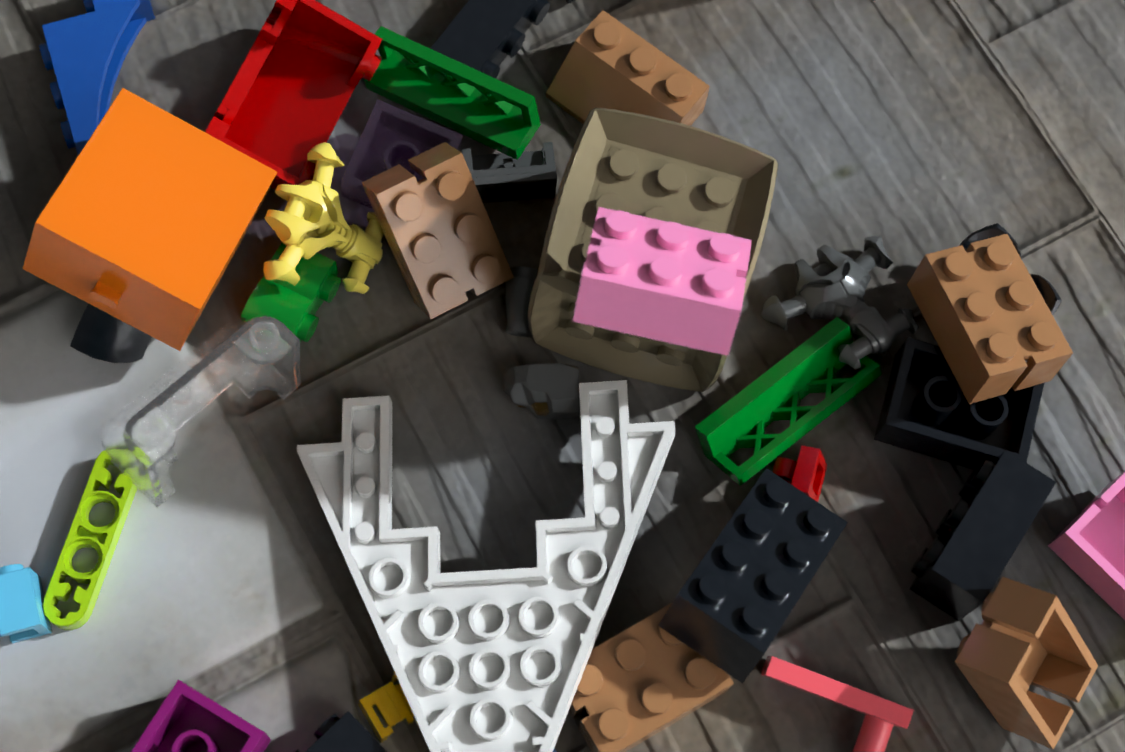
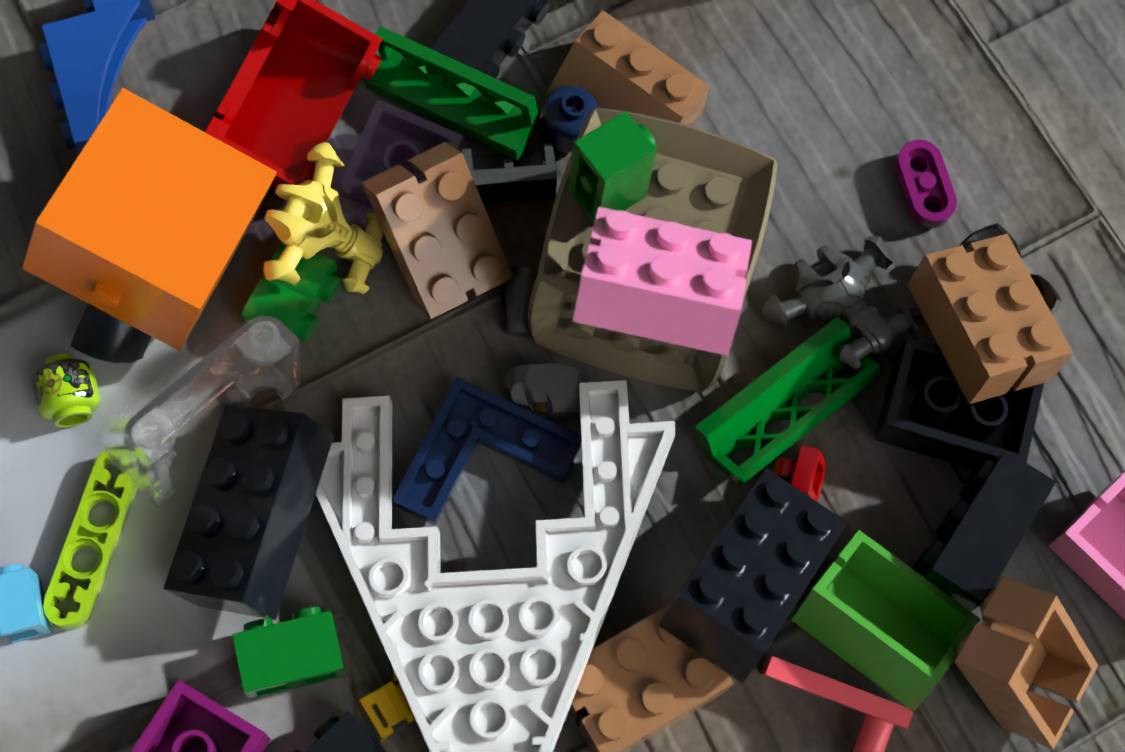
none -> lime head [32,353,101,428]
none -> black brick [163,405,334,620]
none -> green brick [232,607,347,700]
none -> dark blue plate [392,377,582,525]
none -> dark blue head [538,85,599,153]
none -> green brick [568,111,657,223]
none -> bright green piece [792,530,981,712]
none -> magenta plate [895,140,957,228]

